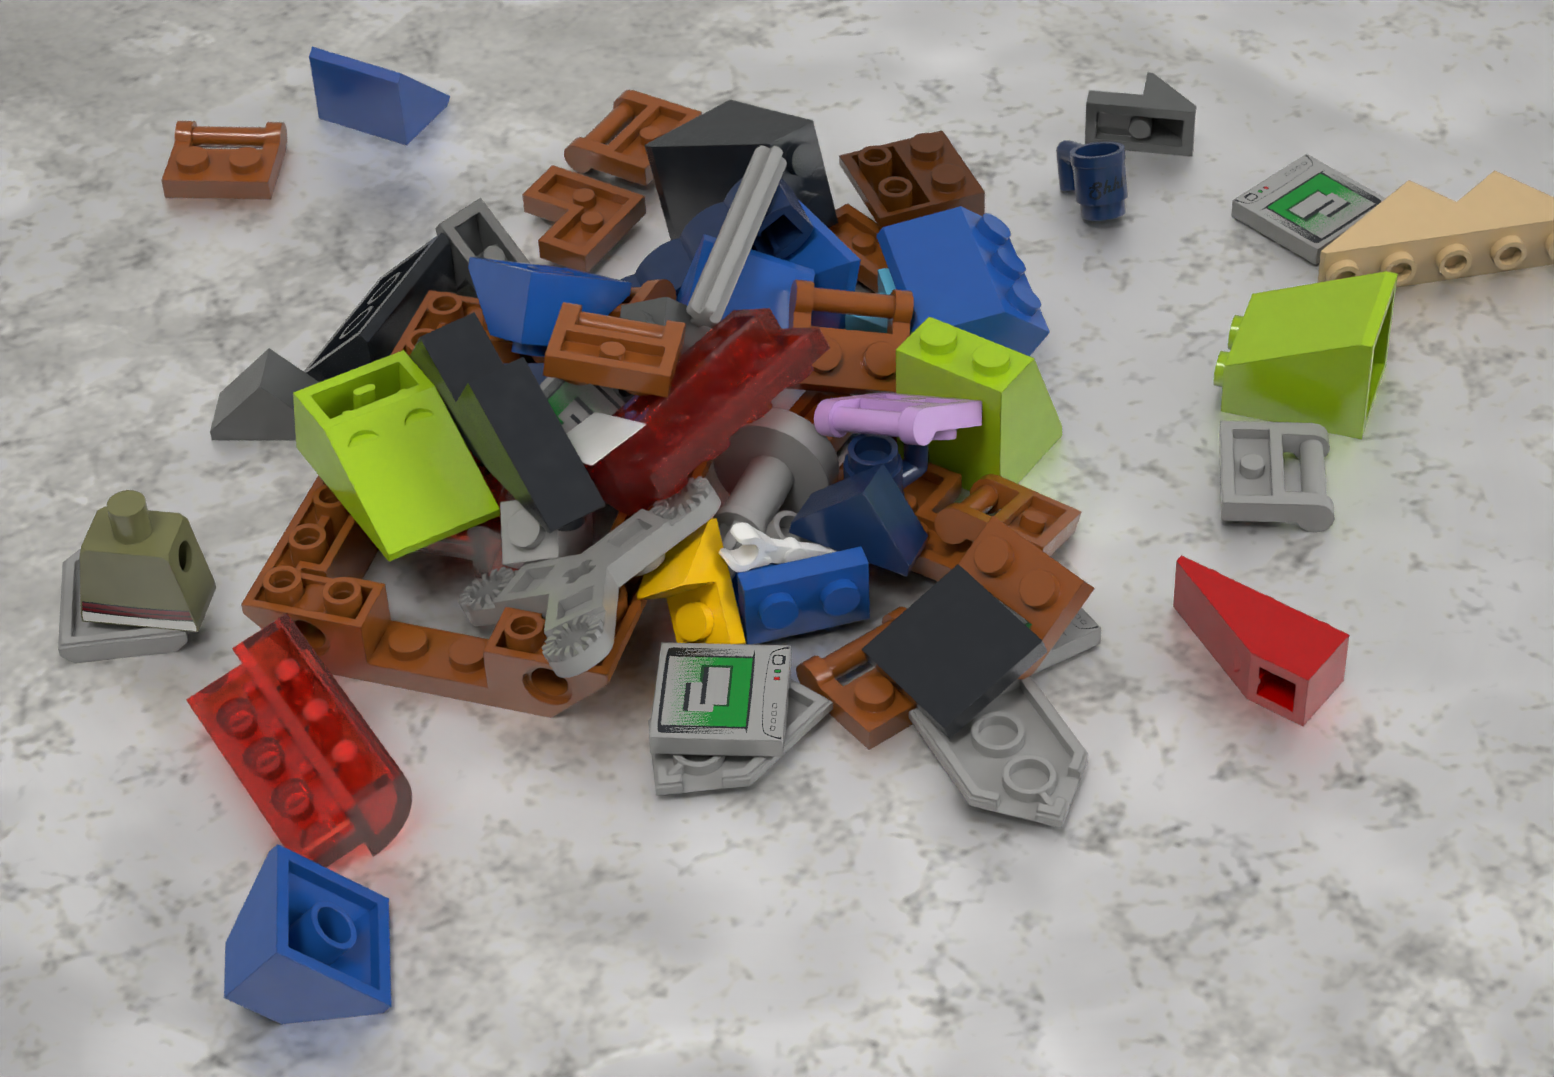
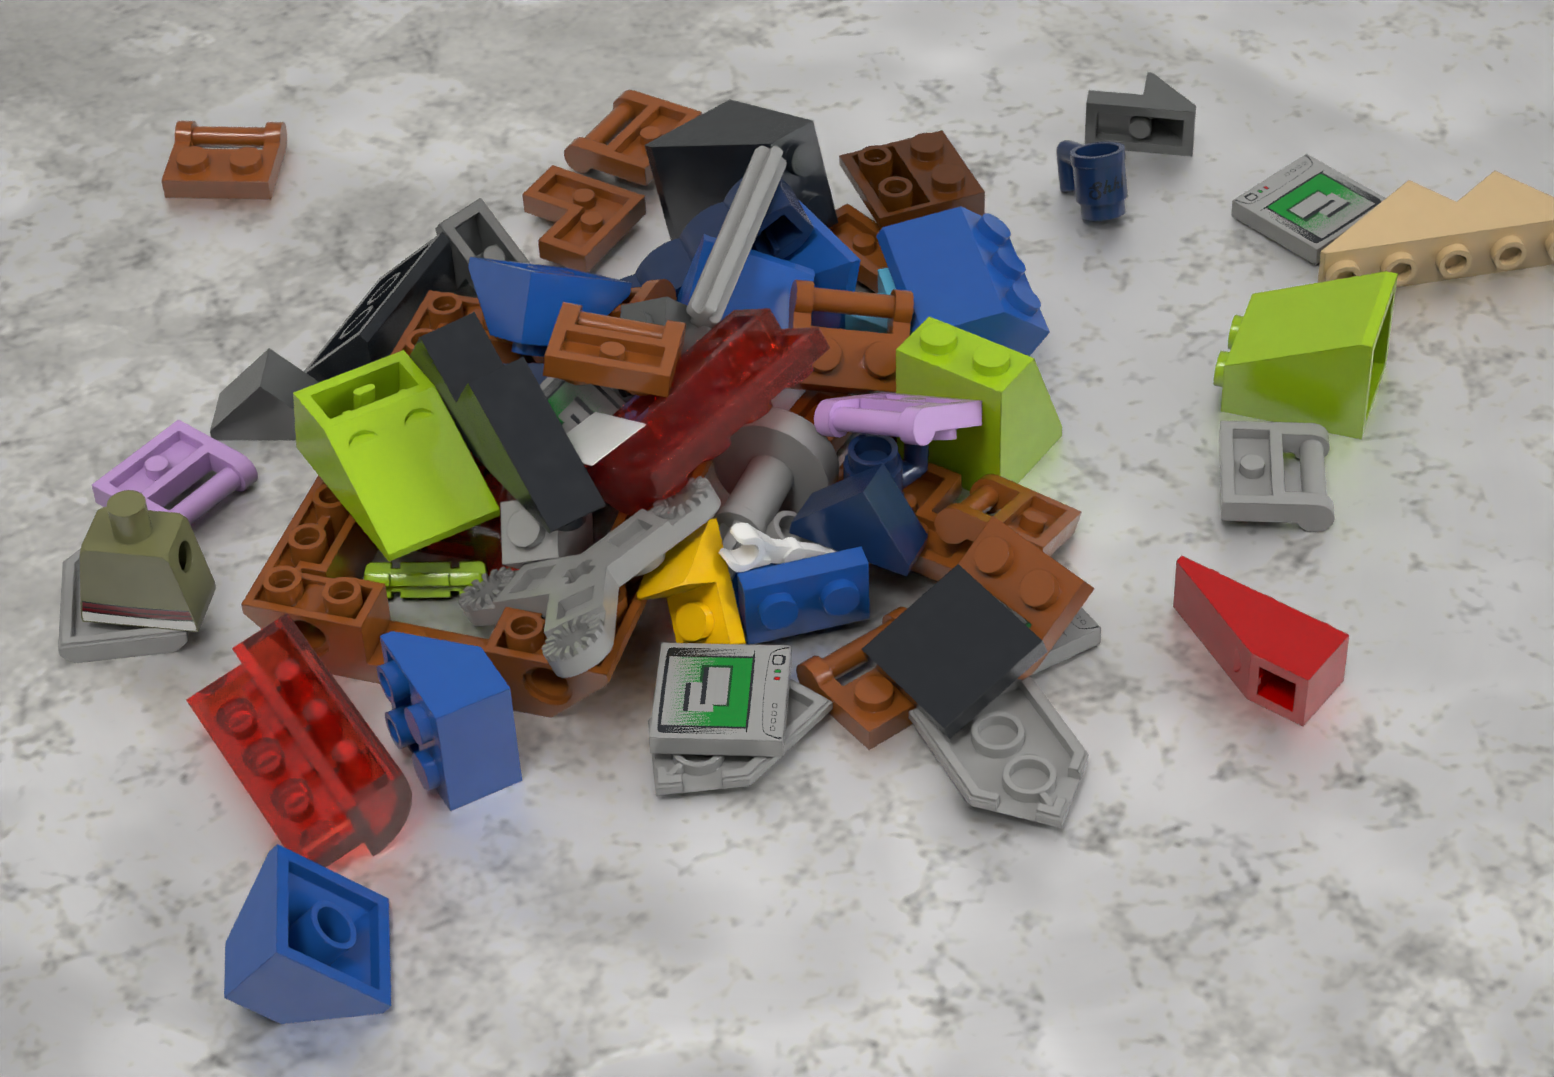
blue slope [309,47,450,146] -> none
none -> lavender plate [92,420,258,525]
none -> lime axle [364,561,487,599]
none -> blue slope [377,631,522,811]

